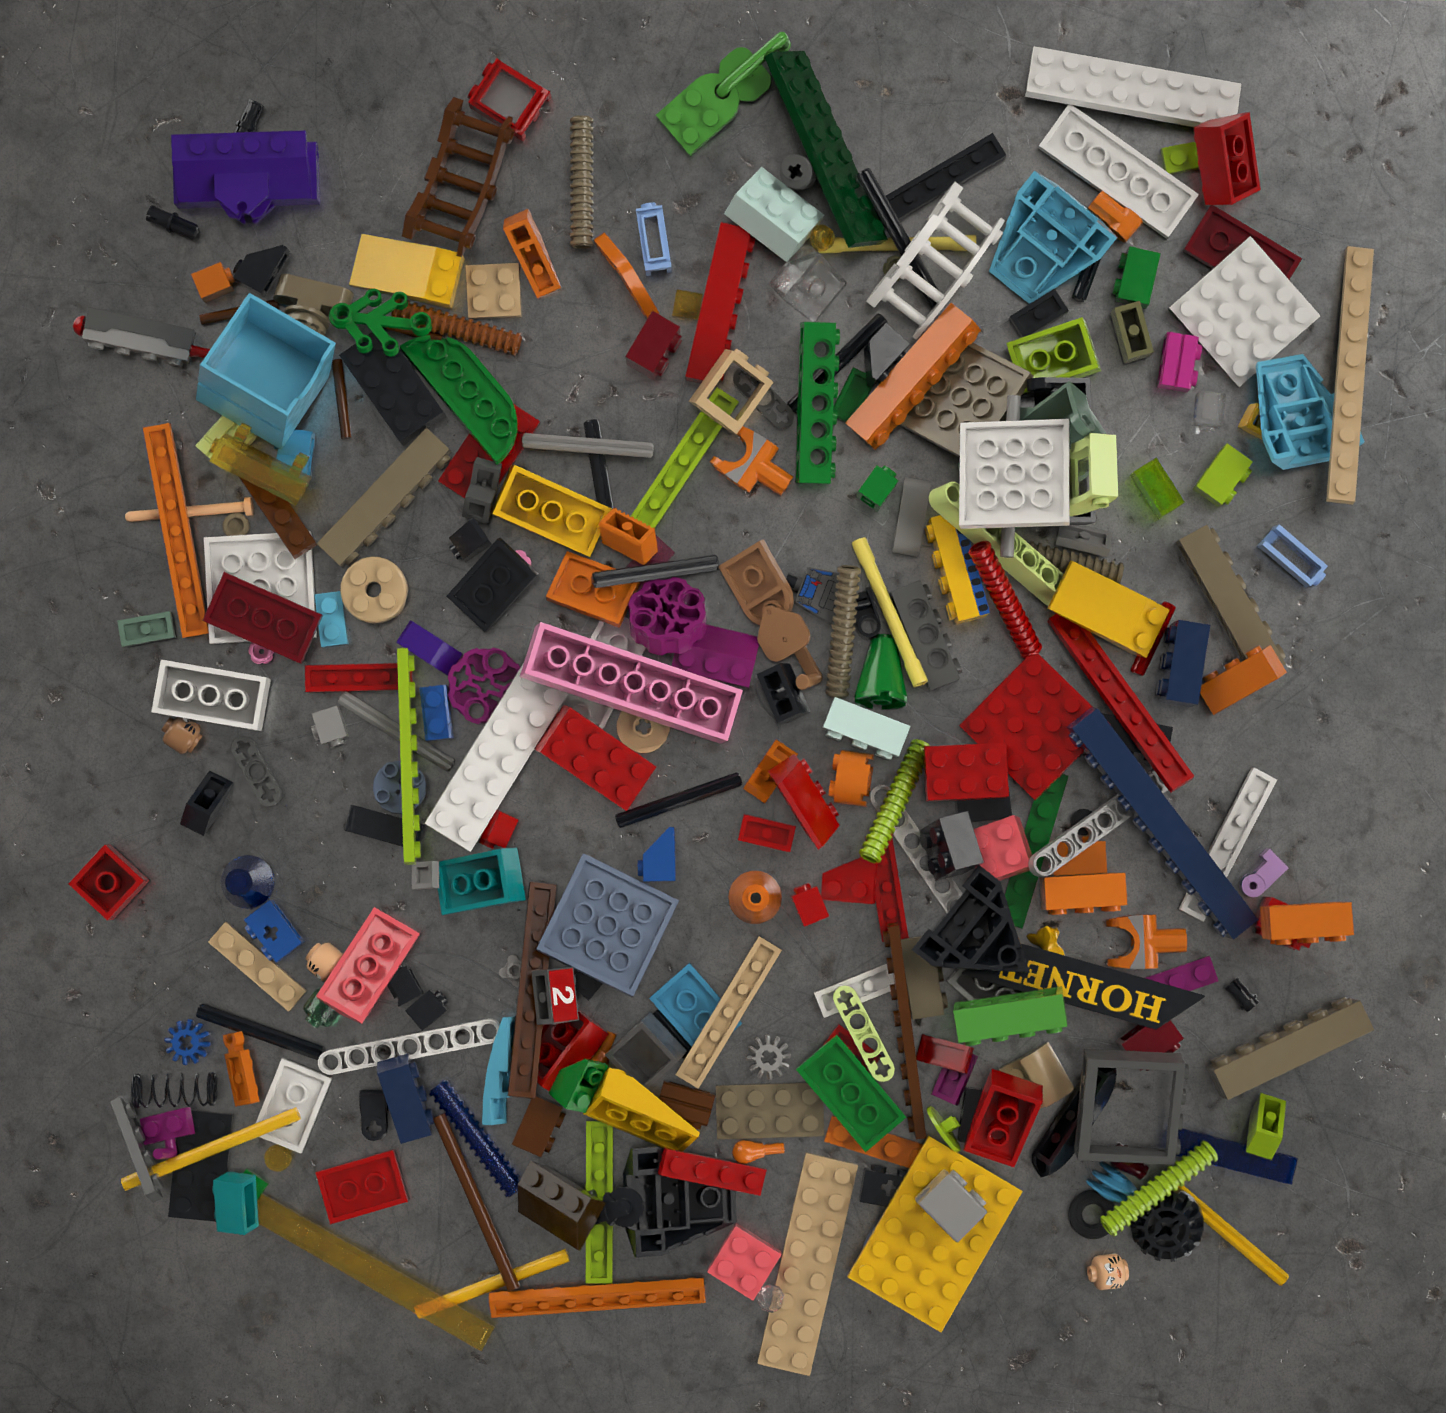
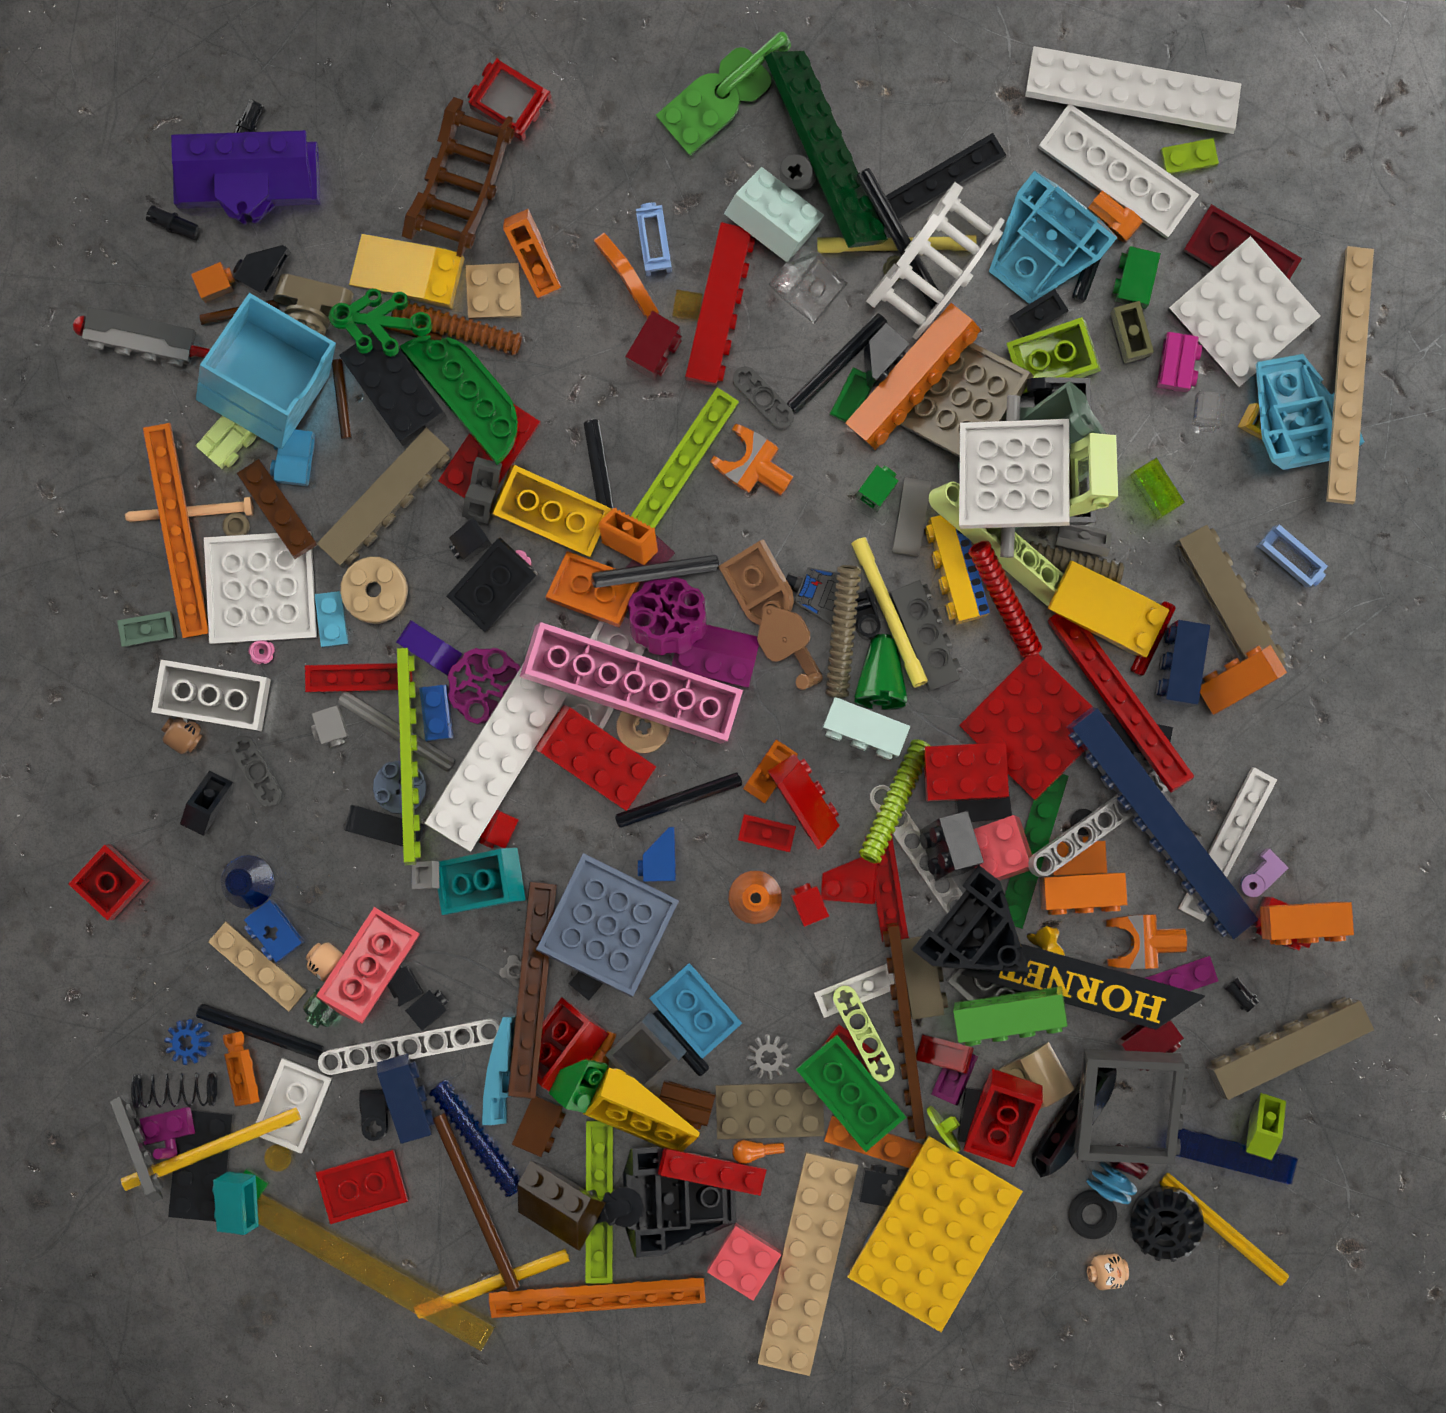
dark red plate [202,572,323,664] -> none
clear yellow brick [209,423,312,505] -> none
light grey axle [522,433,654,458] -> none
brick [532,967,579,1025] -> none
dark tan piece [570,116,594,249] -> none
tan plate [675,936,782,1089] -> none
tan window [689,349,773,434] -> none
black brick [757,663,810,723] -> none
clear tile [757,1284,785,1313] -> none
green brick [795,322,840,484] -> none
clear yellow plate [810,225,835,252] -> none
orange brick [829,750,874,807] -> none
light grey piece [915,1169,987,1242] -> none
lime piece [1100,1140,1218,1237] -> none
lime brick [1193,443,1253,507] -> none
red slope [1194,112,1261,205] -> none

